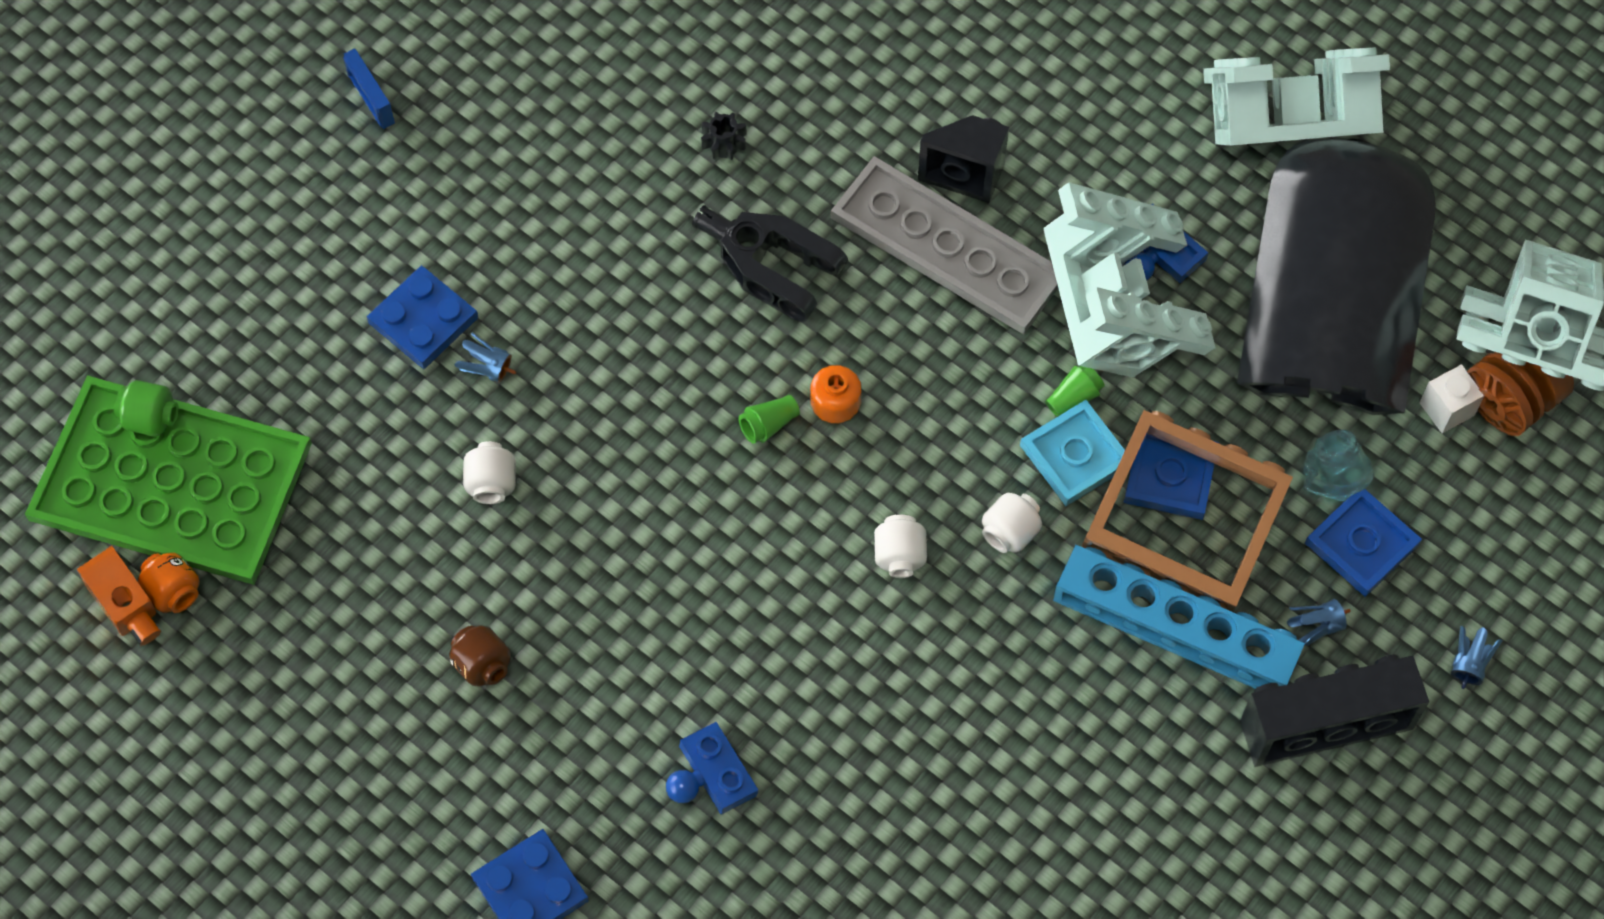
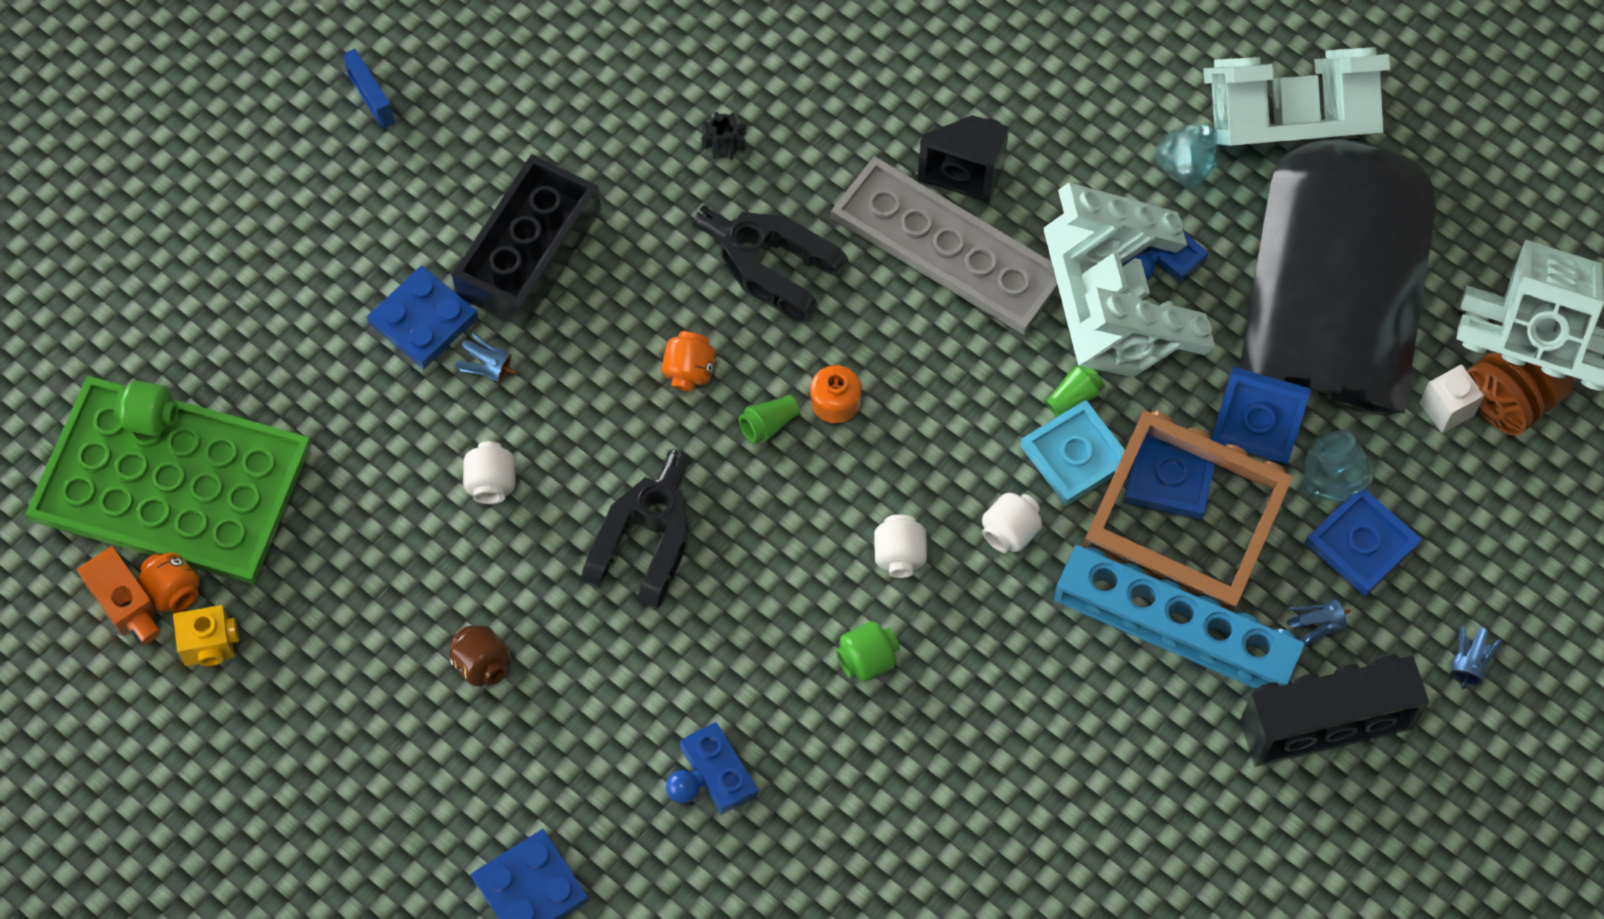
none -> yellow brick [173,605,239,666]
none -> black brick [451,154,601,329]
none -> black piece [581,450,692,610]
none -> orange head [661,331,716,392]
none -> bright green head [836,621,900,682]
none -> clear light blue piece [1154,123,1218,190]
none -> blue plate [1211,367,1311,464]

